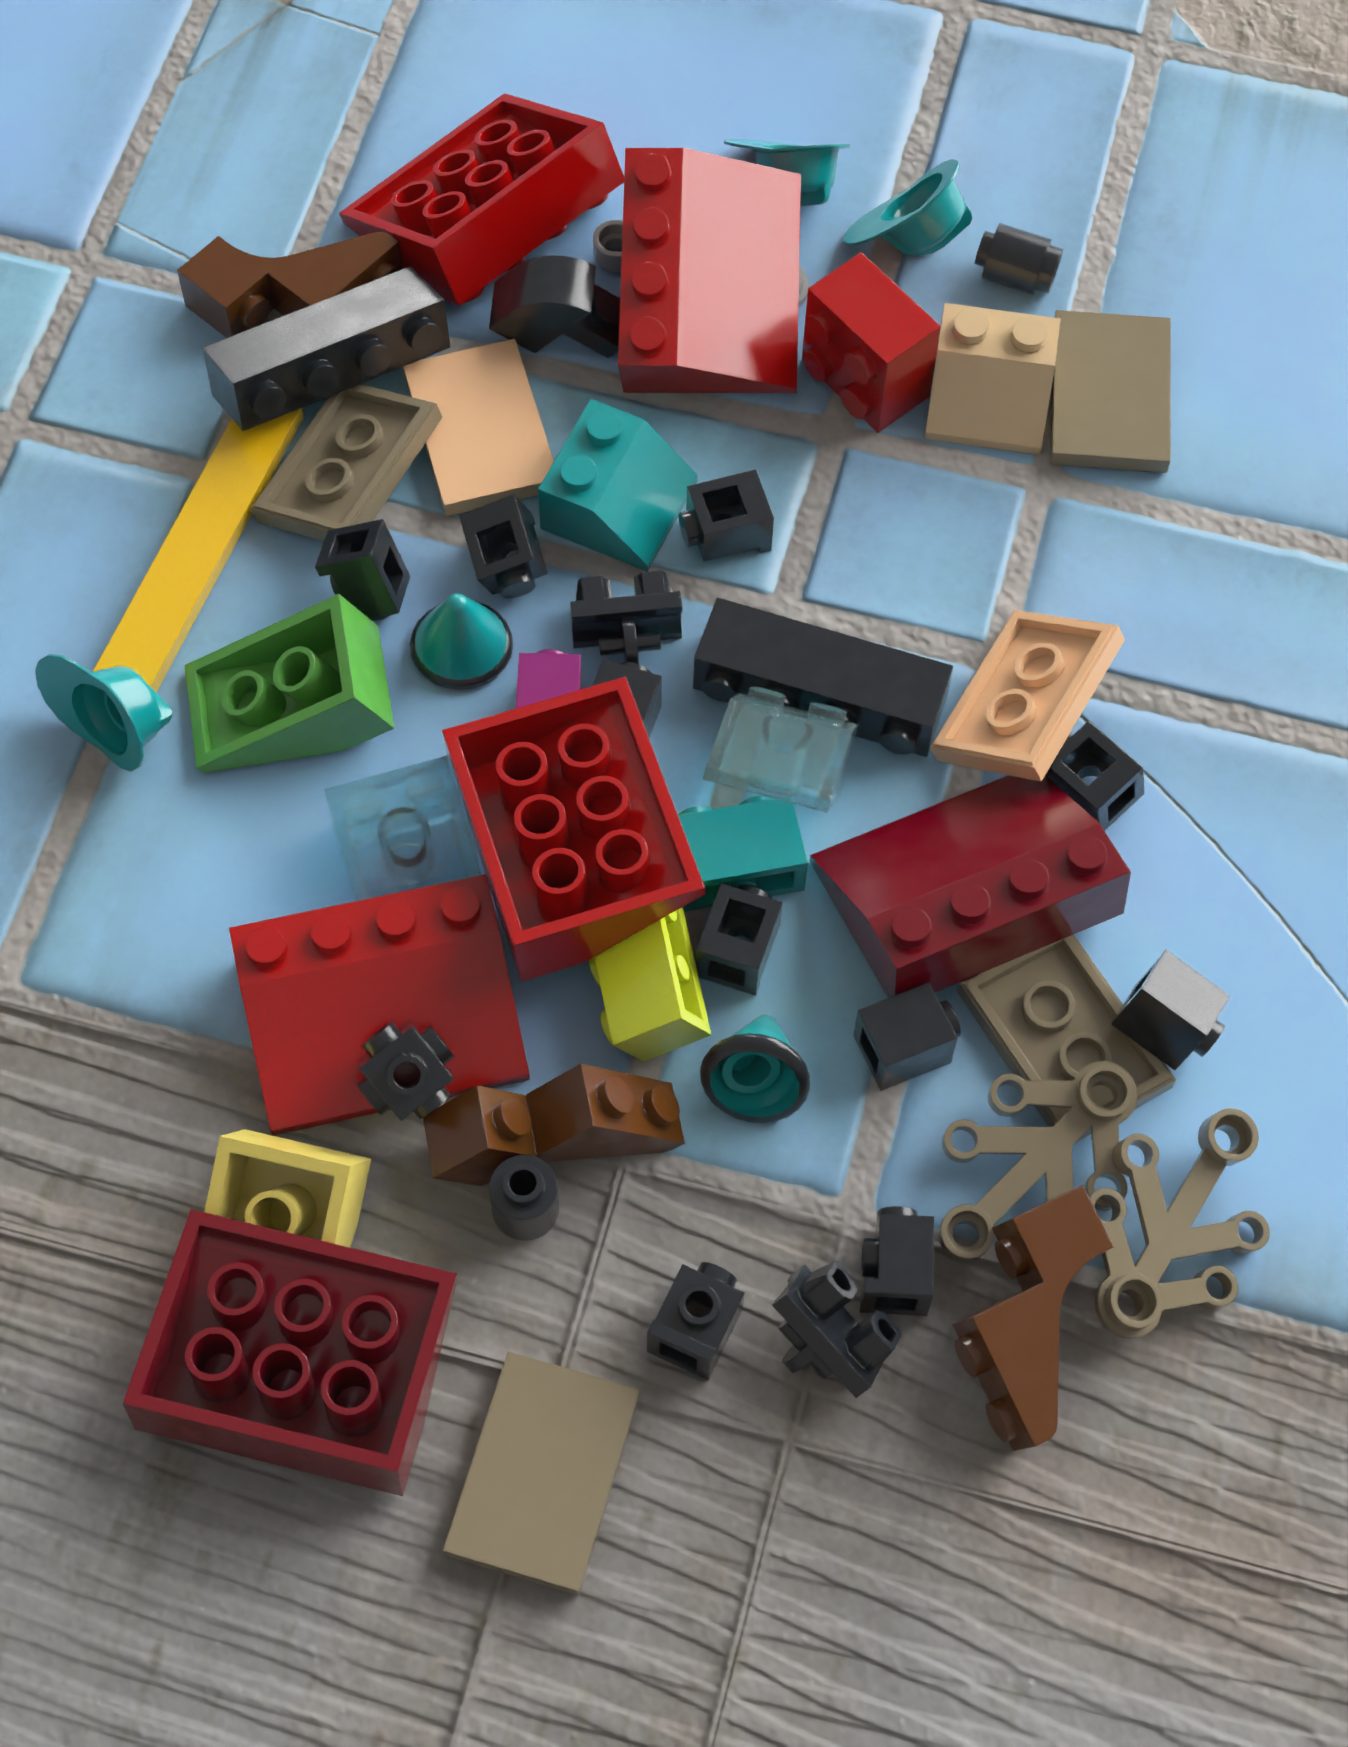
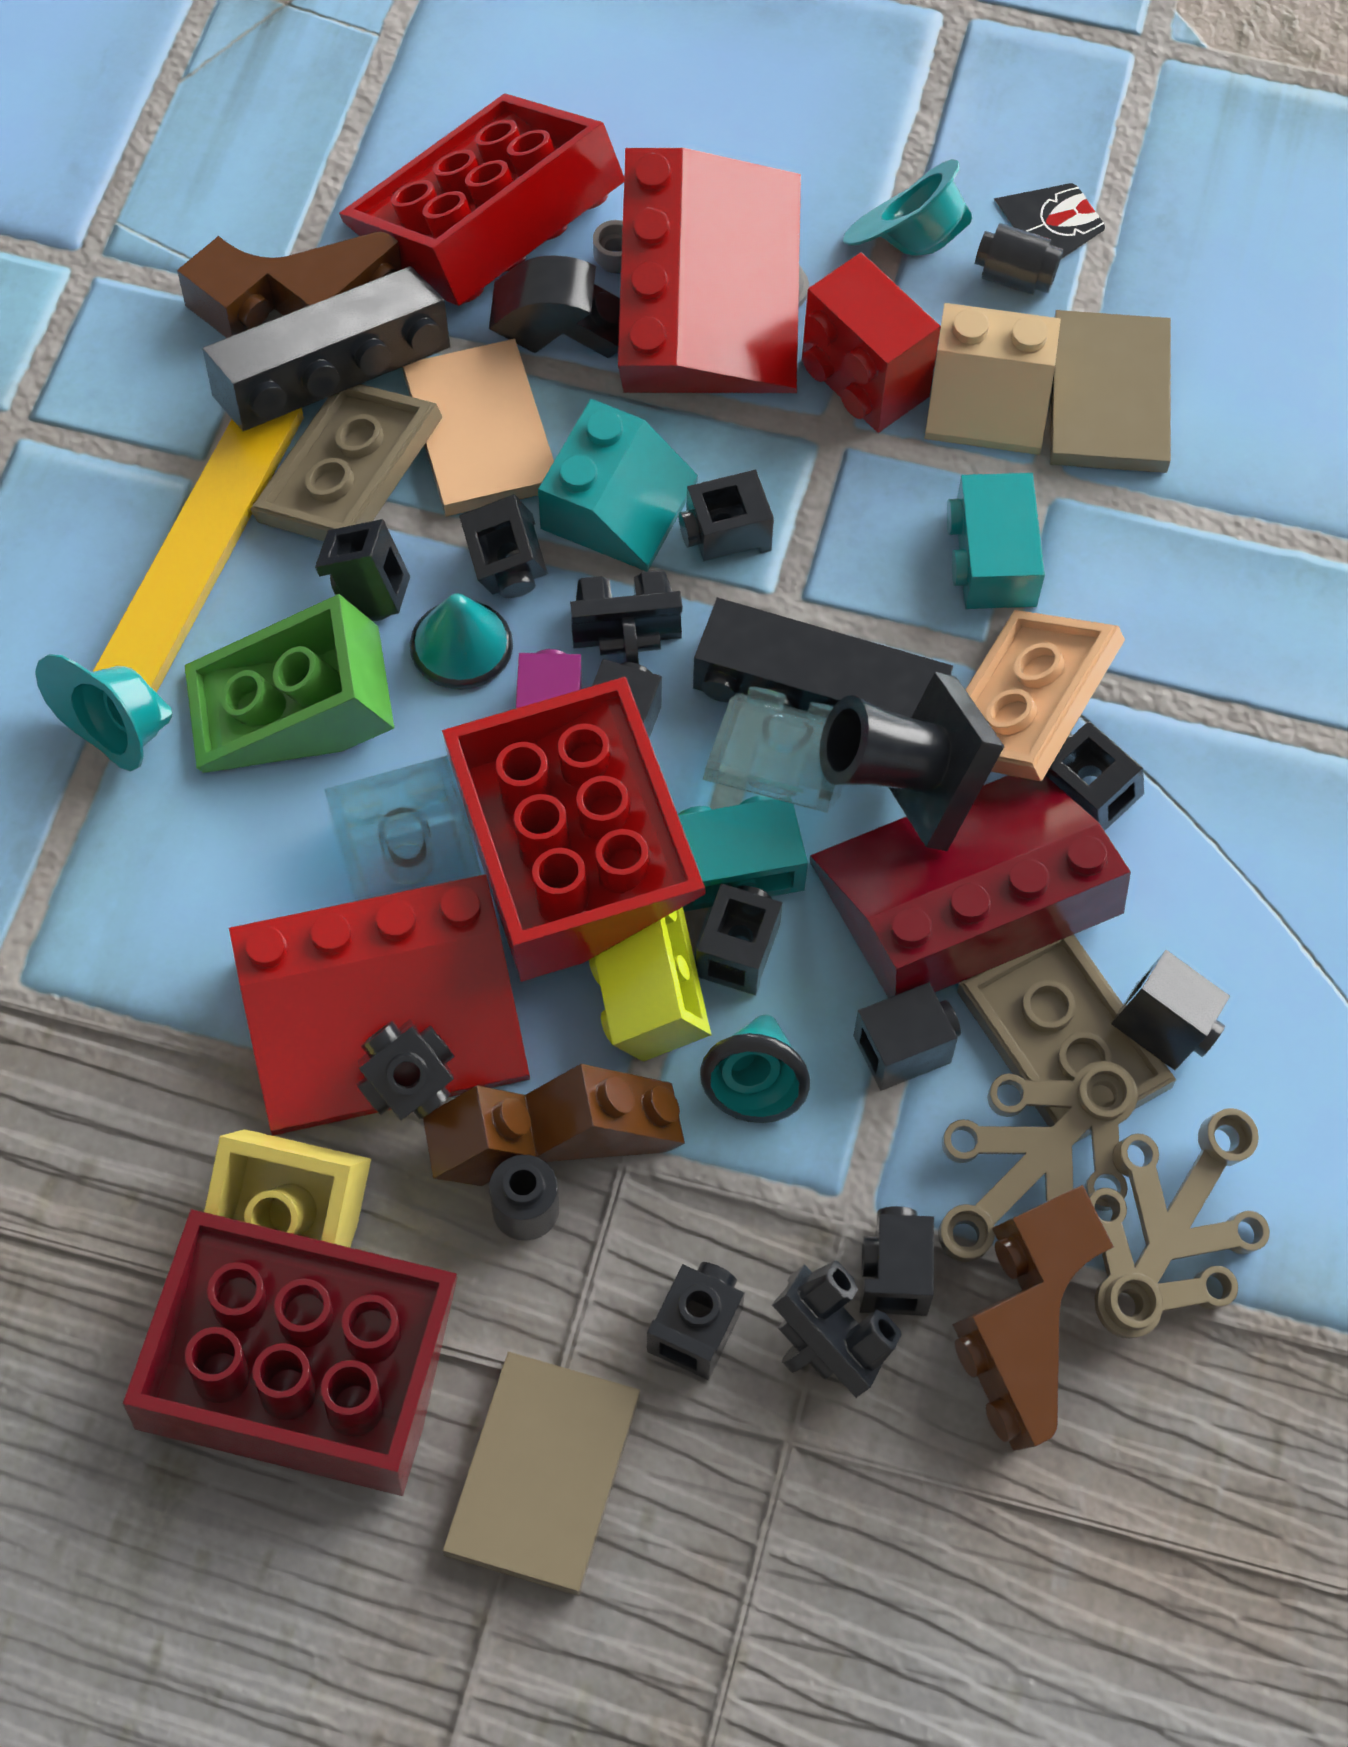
teal piece [724,139,850,207] -> none
none -> black plant [819,672,1004,851]
none -> teal brick [947,473,1045,609]
none -> black sticker [994,183,1105,259]

